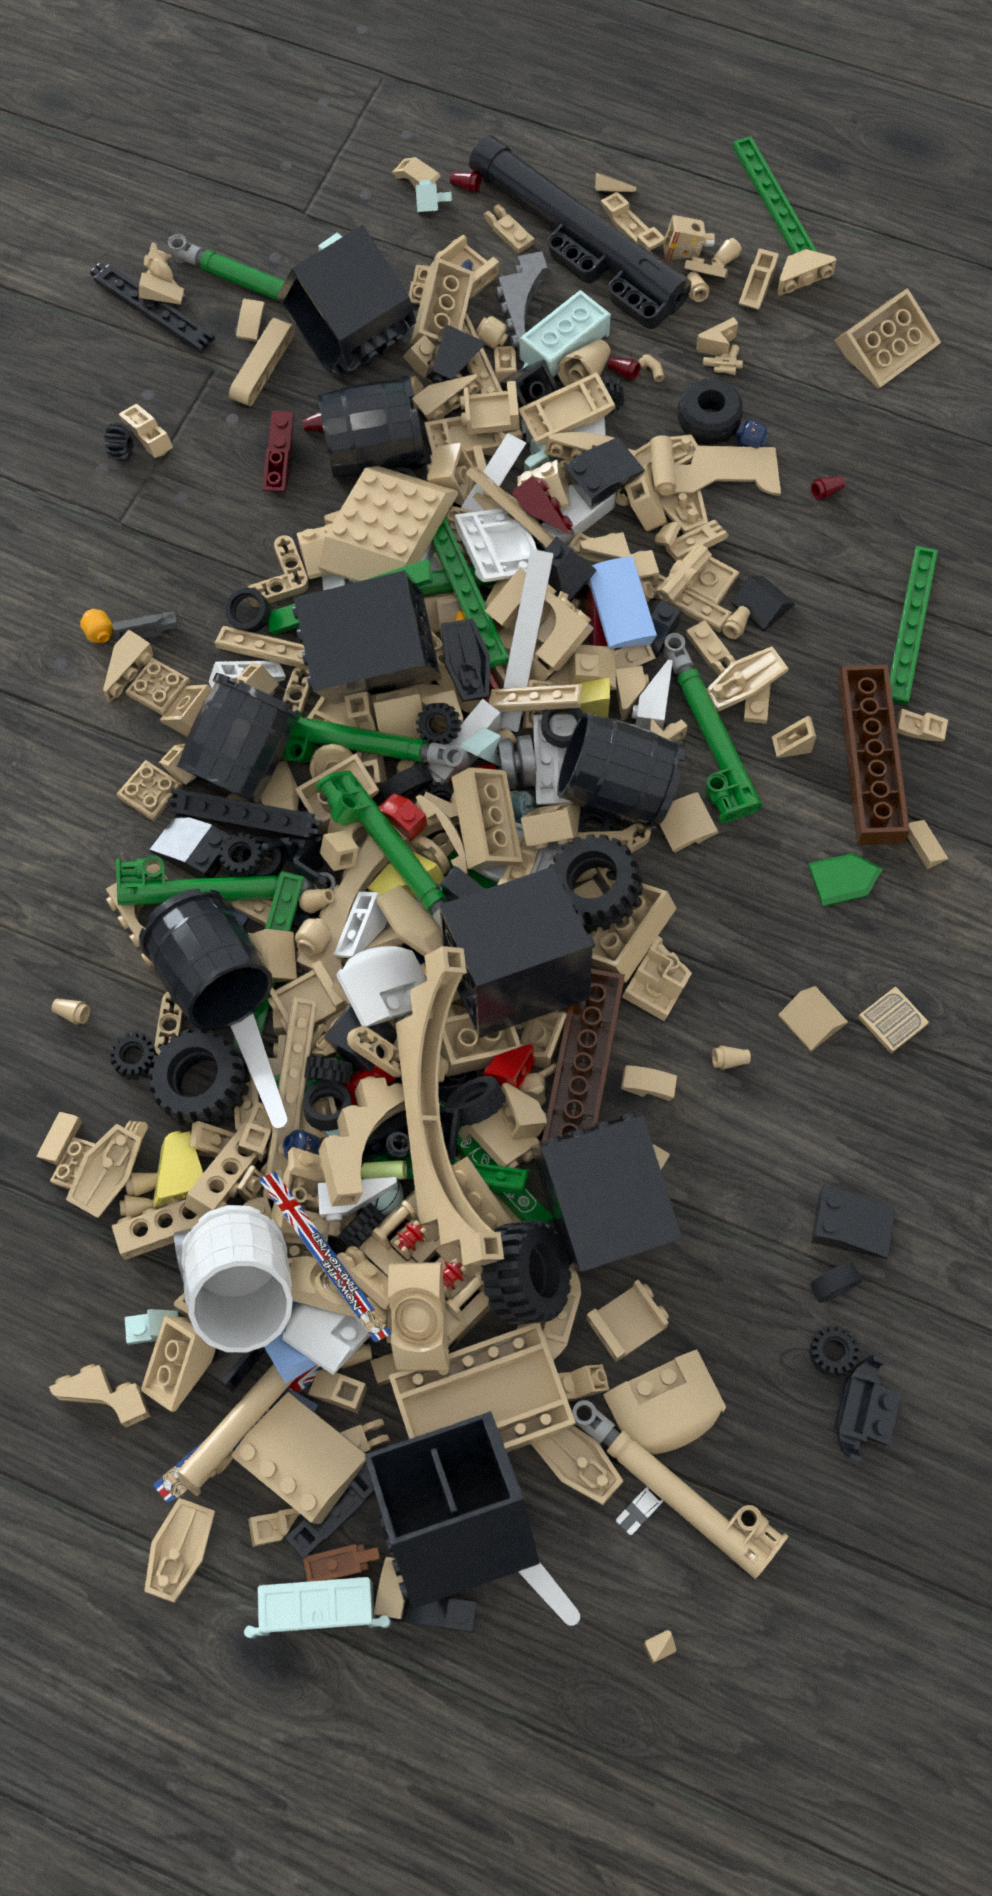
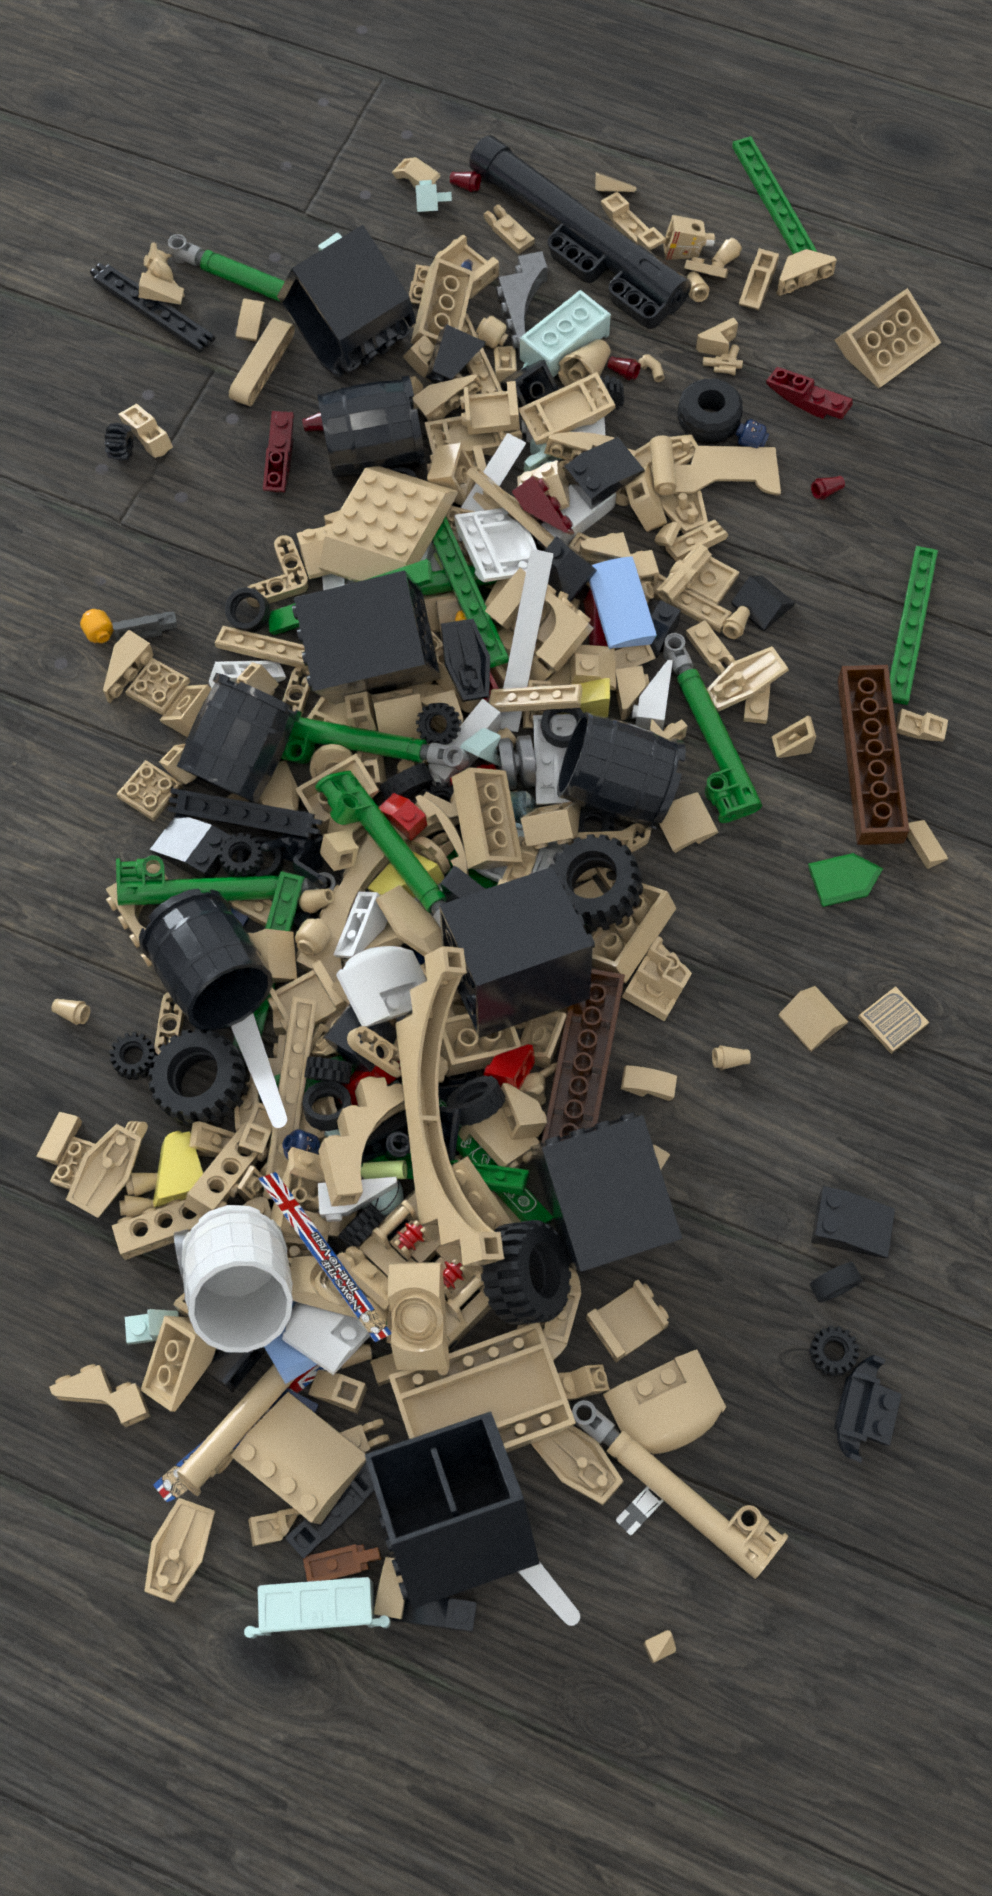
none -> dark red slope [766,367,853,420]

